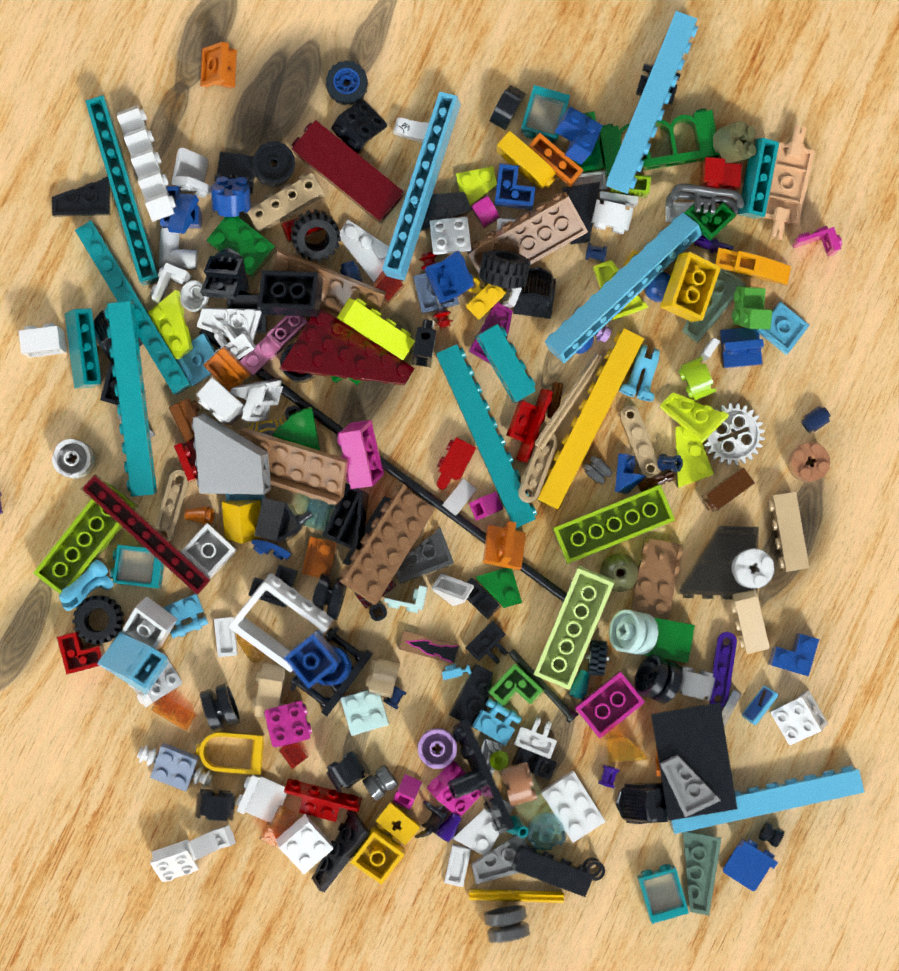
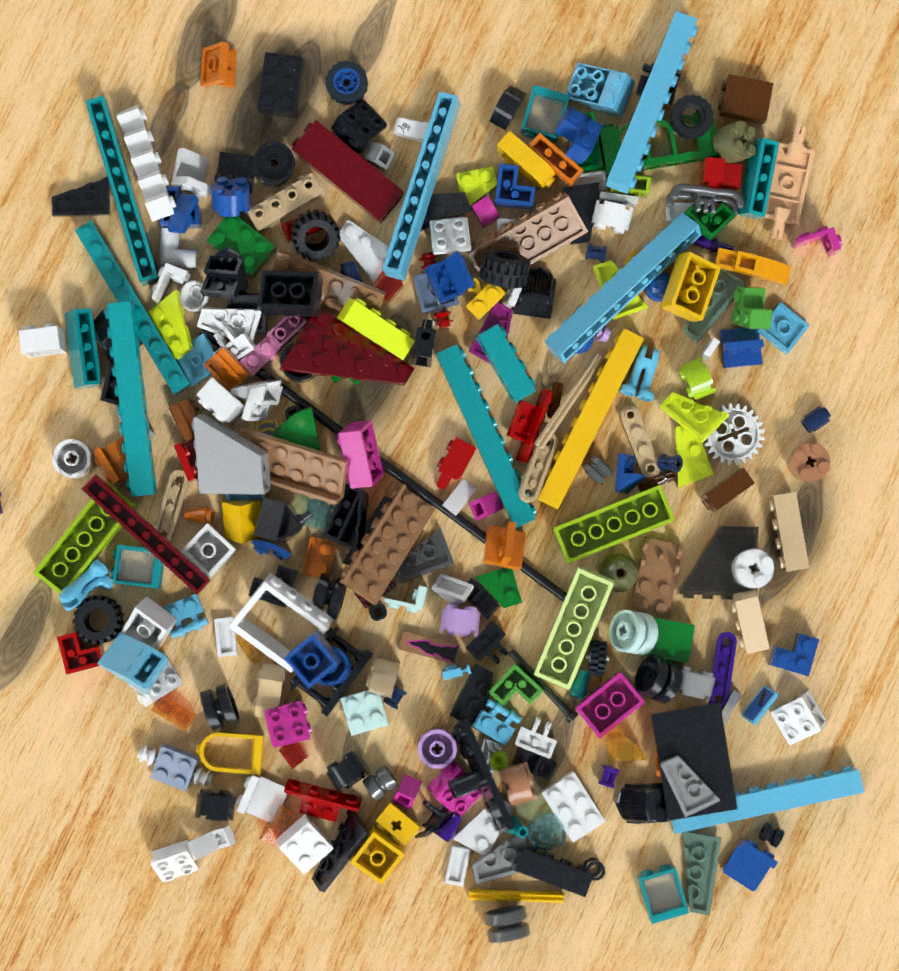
none -> orange bracket [93,436,129,485]
none -> black brick [257,52,305,119]
none -> light grey brick [361,141,395,170]
none -> lavender brick [440,605,480,637]
none -> medium azure slope [566,63,635,117]
none -> black tyre [670,94,714,140]
none -> reddish brown brick [717,74,774,124]

